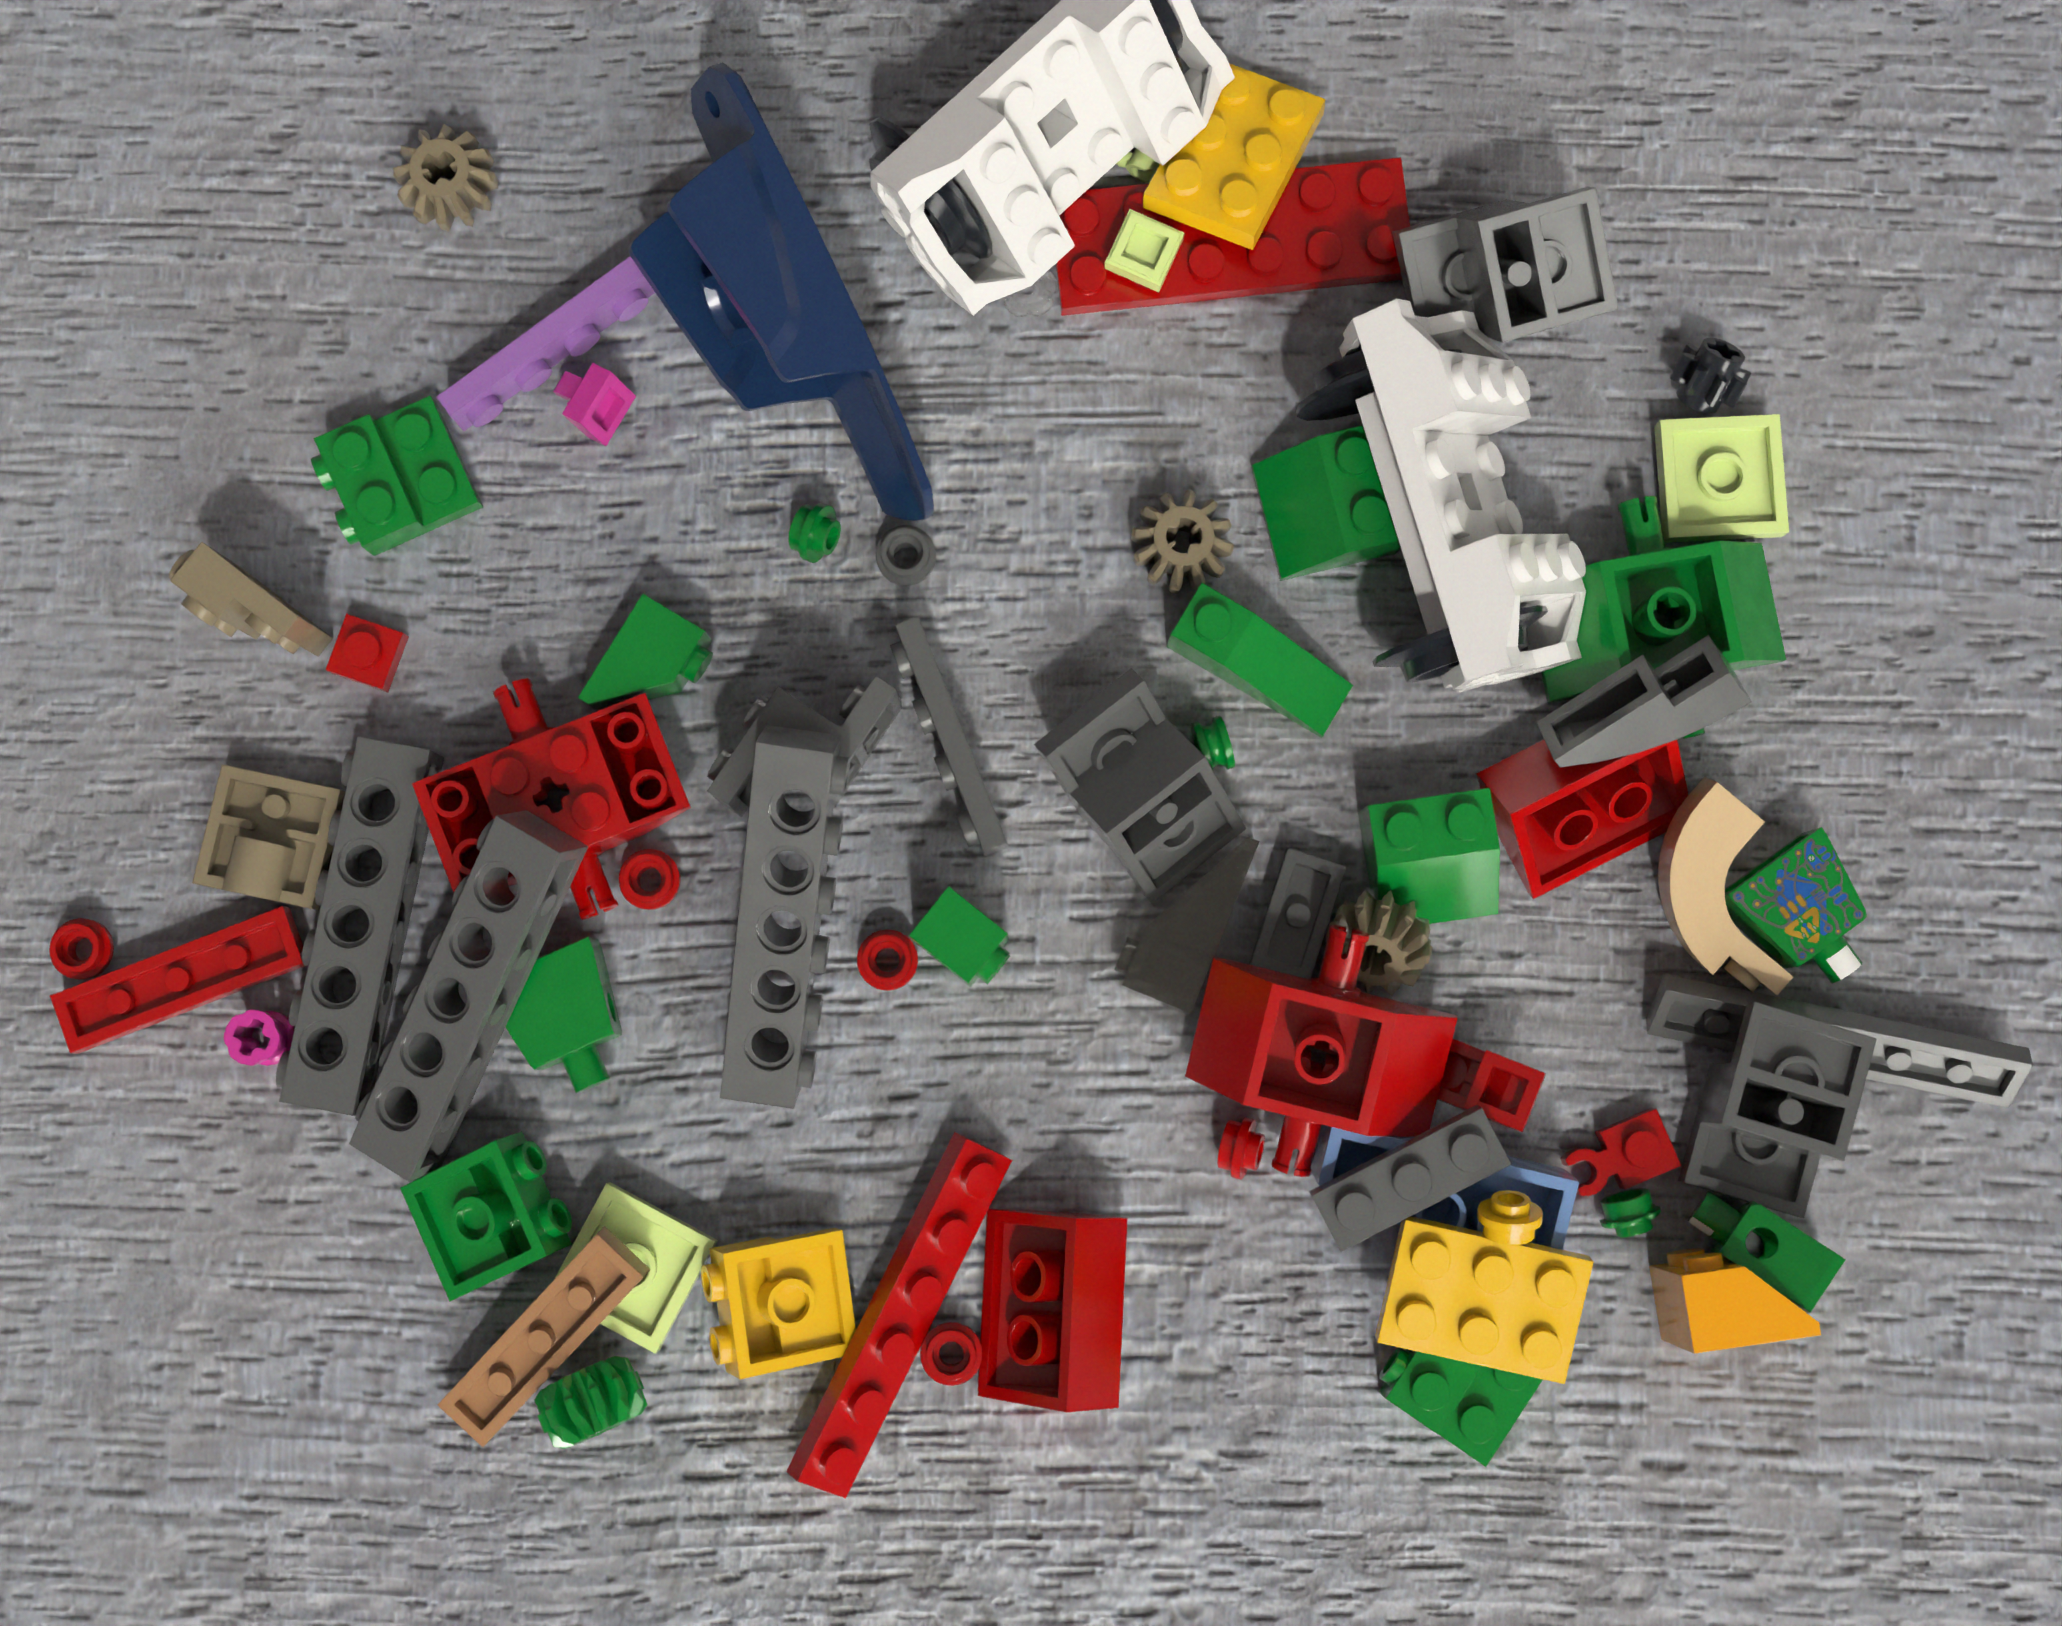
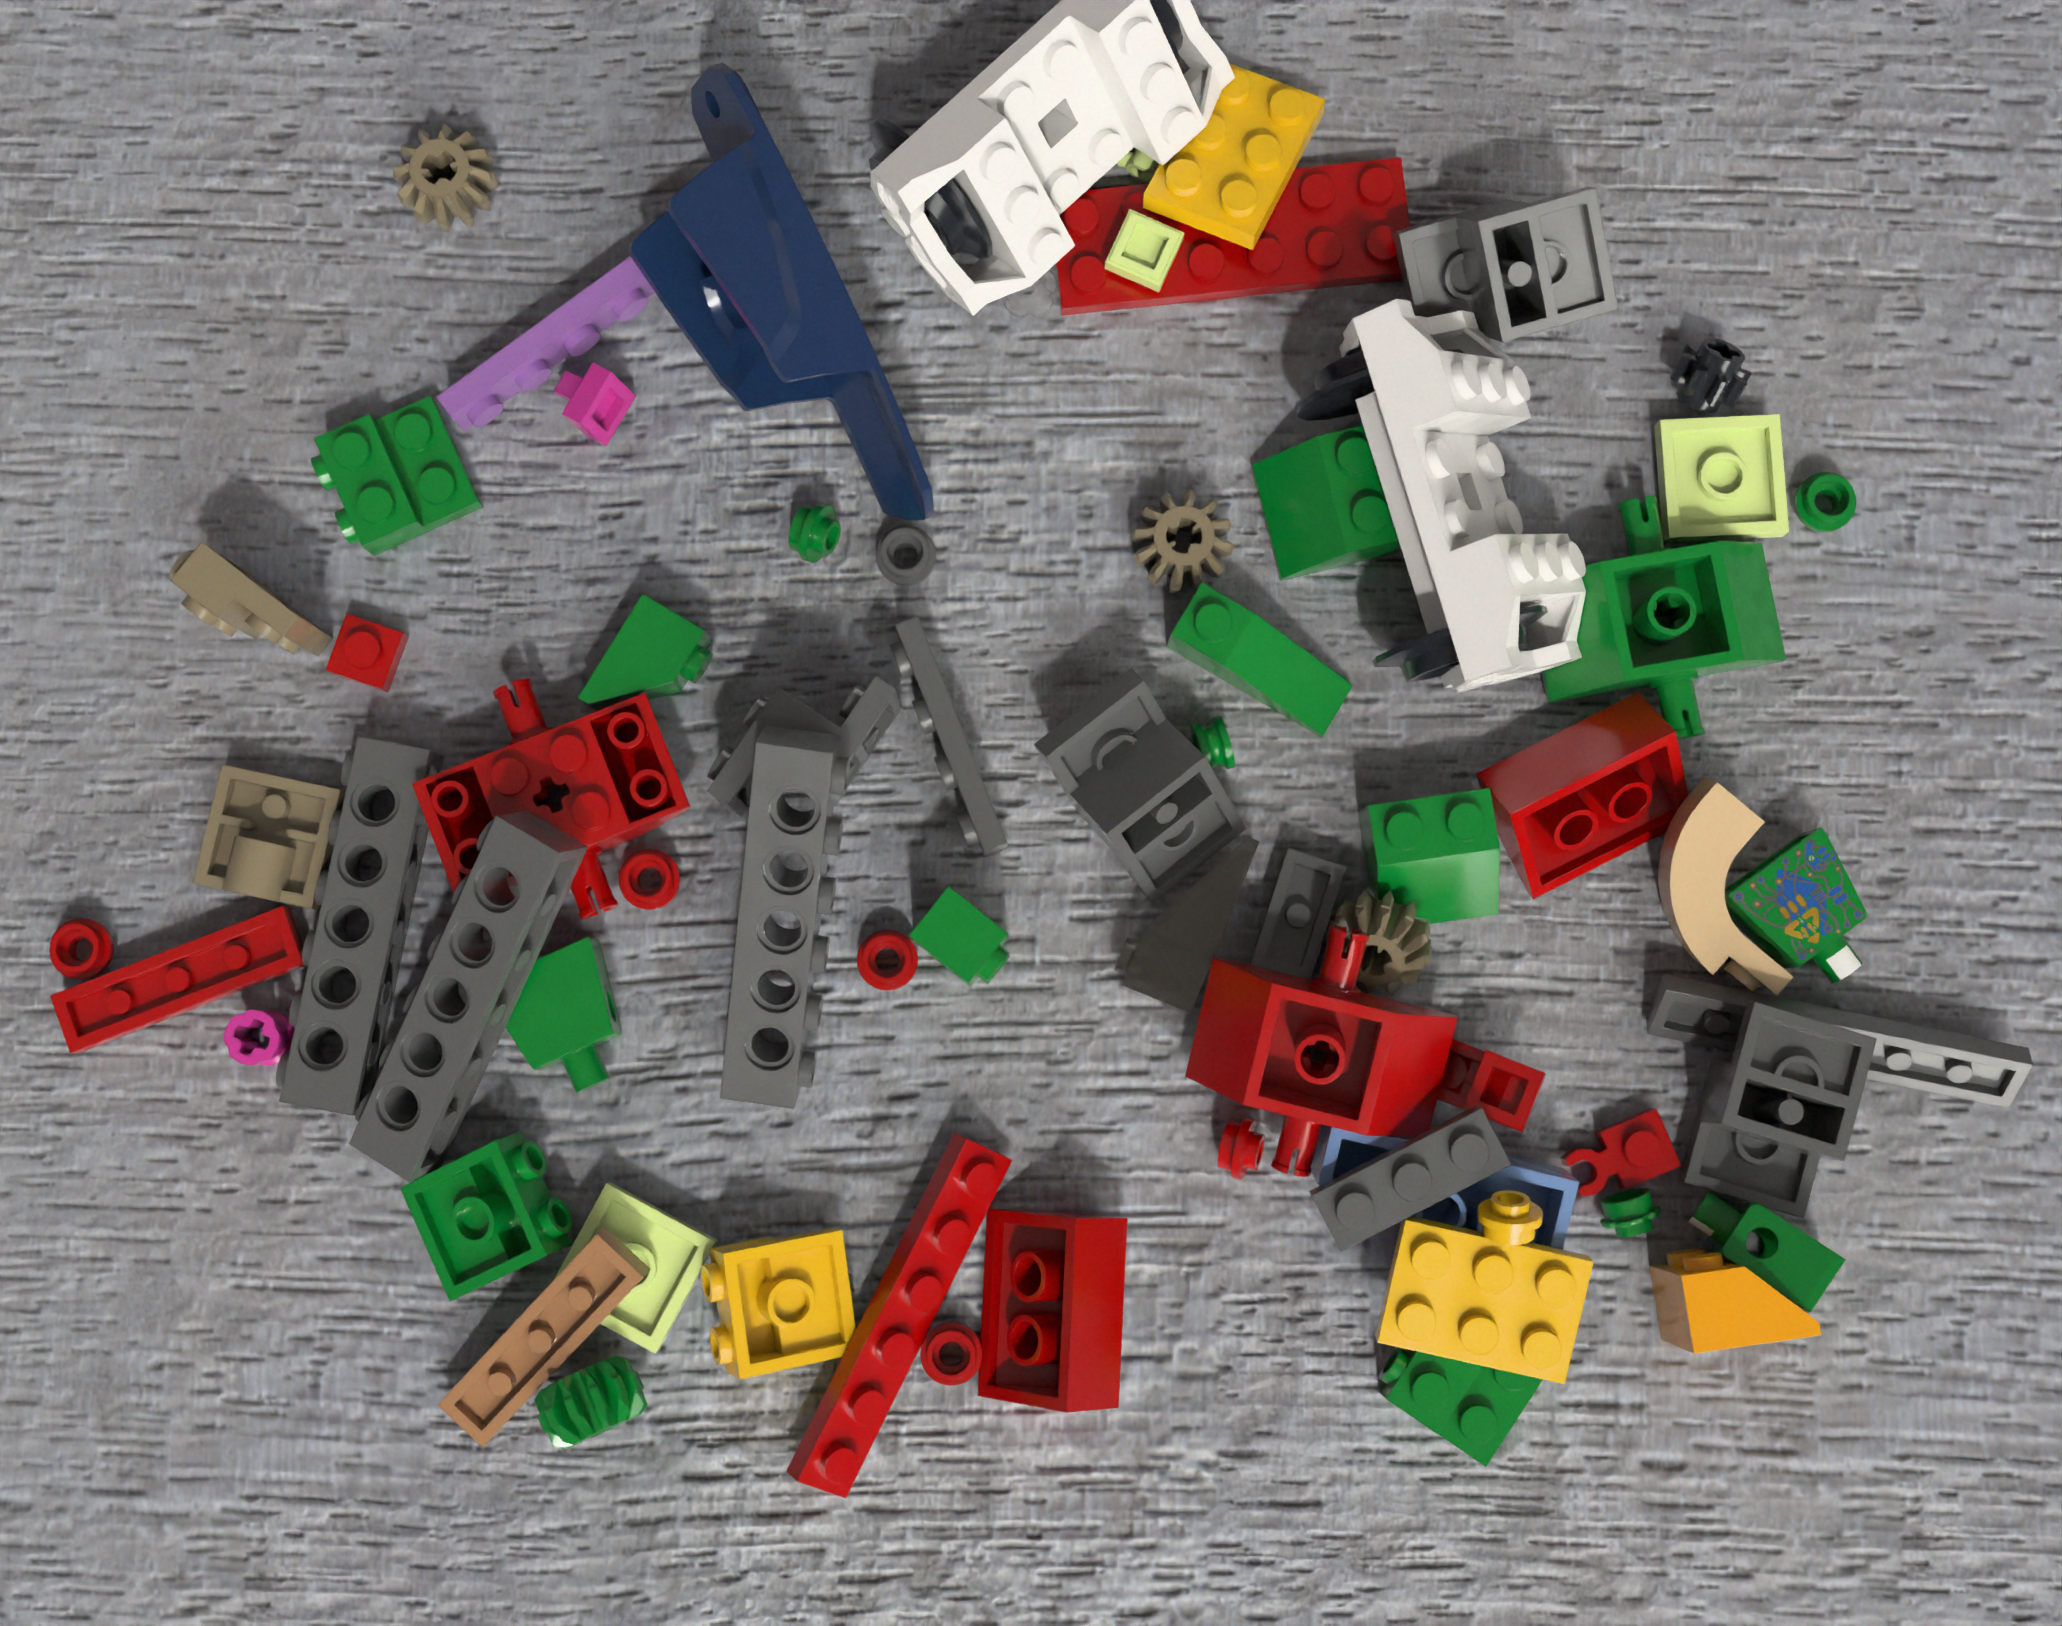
dark grey slope [1537,635,1752,767] -> none
none -> green plate [1794,472,1856,533]

